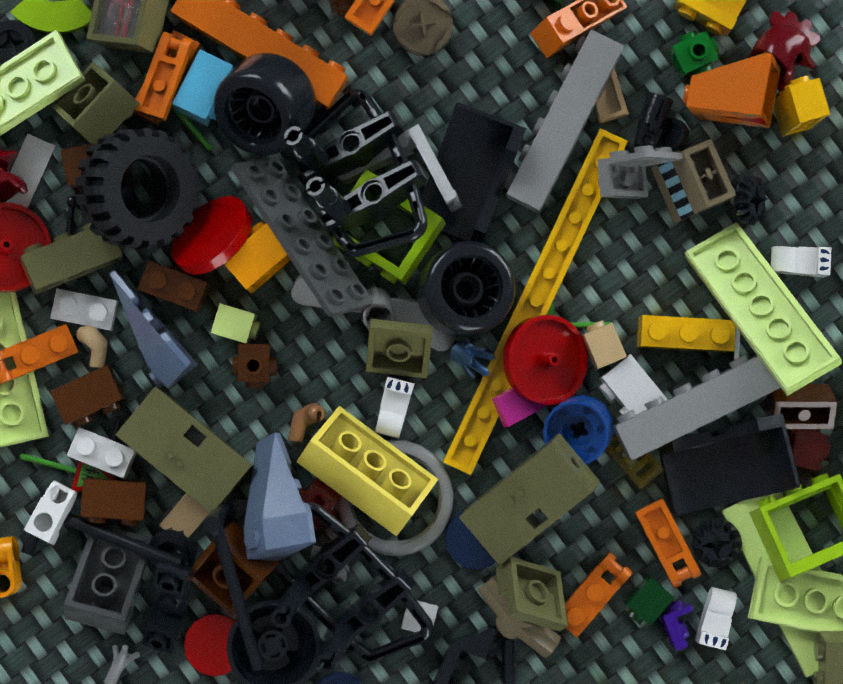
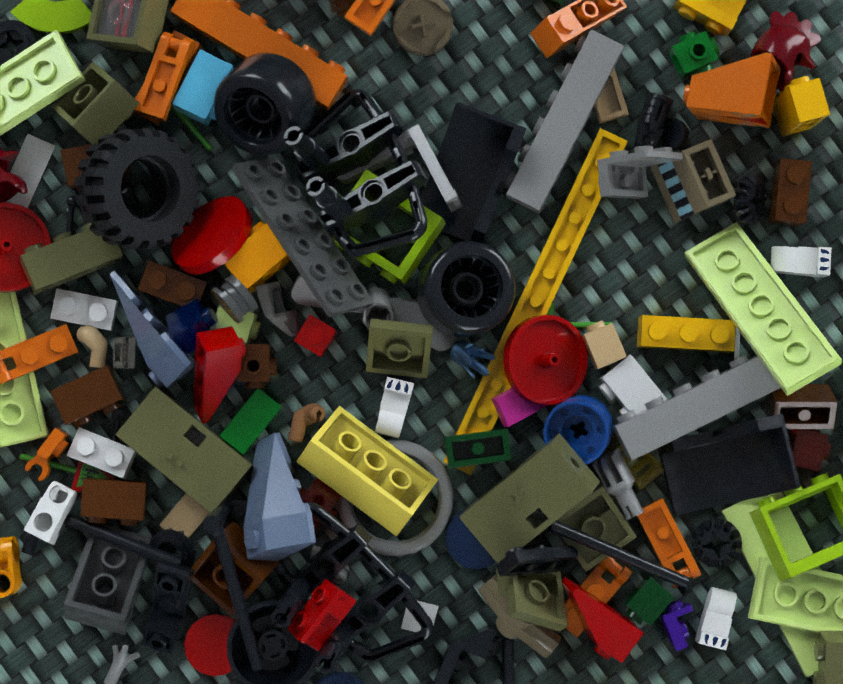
none -> orange plate [25,427,70,481]
none -> clear smoke tile [113,337,136,369]
none -> clear blue brick [166,299,218,355]
none -> red slope [193,326,246,424]
none -> dark grey wheel [211,274,258,324]
none -> green tile [219,388,282,455]
none -> light grey slope [256,281,300,337]
none -> red bracket [287,579,357,651]
none -> red brick [294,314,338,358]
none -> dark green brick [444,429,512,468]
none -> black hinge [496,545,578,577]
none -> black axle [548,520,689,589]
none -> olive plate [557,483,637,572]
none -> red slope [561,577,644,663]
none -> light grey arm [591,448,644,520]
none -> reddish brown brick [768,158,812,227]

